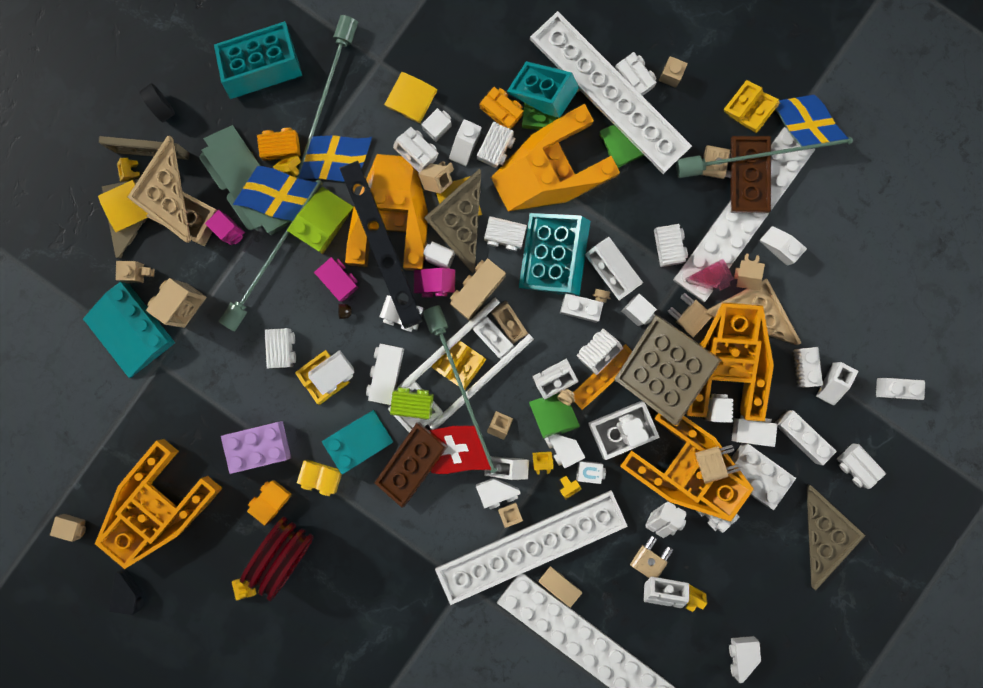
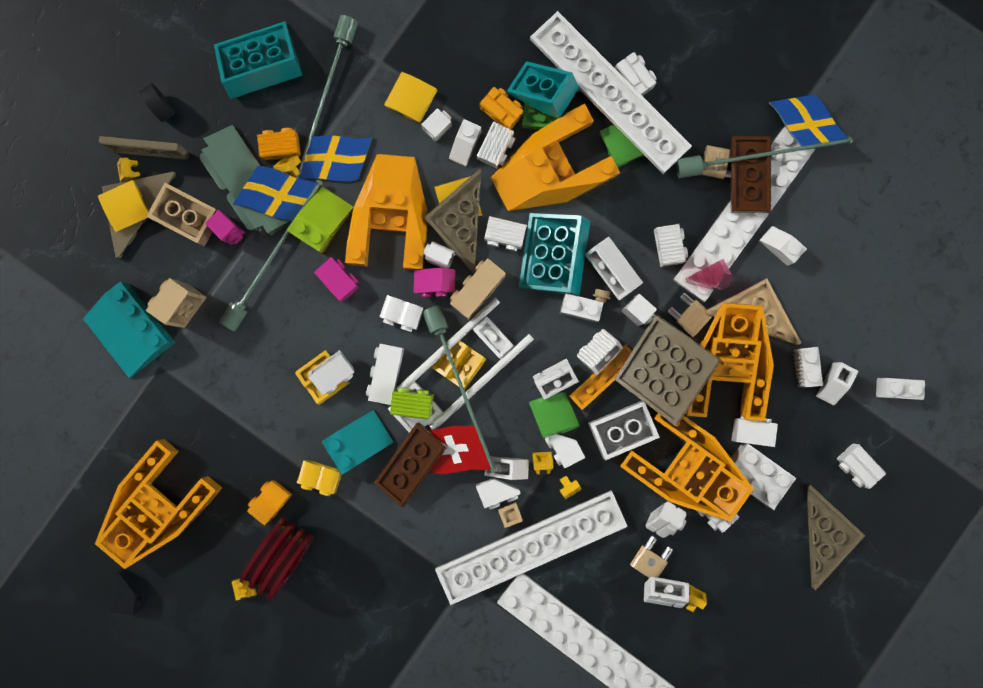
tan brick [50,514,86,542] -> none
tan brick [116,261,155,283] -> none
tan tile [127,136,191,243] -> none
lavender brick [221,421,291,474] -> none
white brick [265,328,296,368] -> none
dark brown hinge [338,304,352,319] -> none
black beam [340,161,423,329] -> none
white brick [393,127,439,173] -> none
tan brick [419,161,454,194] -> none
tan slope [487,411,513,440] -> none
tan slope [491,301,528,344] -> none
tan slope [539,566,582,608] -> none
tan plate [557,389,575,406] -> none
white brick [576,460,606,484] -> none
white brick [616,414,649,447] -> none
tan brick [659,56,688,88] -> none
tan piece [695,445,741,484] -> none
white brick [705,394,734,422] -> none
yellow slope [724,80,780,133] -> none
white slope [729,636,761,683] -> none
tan brick [734,254,765,291] -> none
white brick [775,410,837,465] -> none

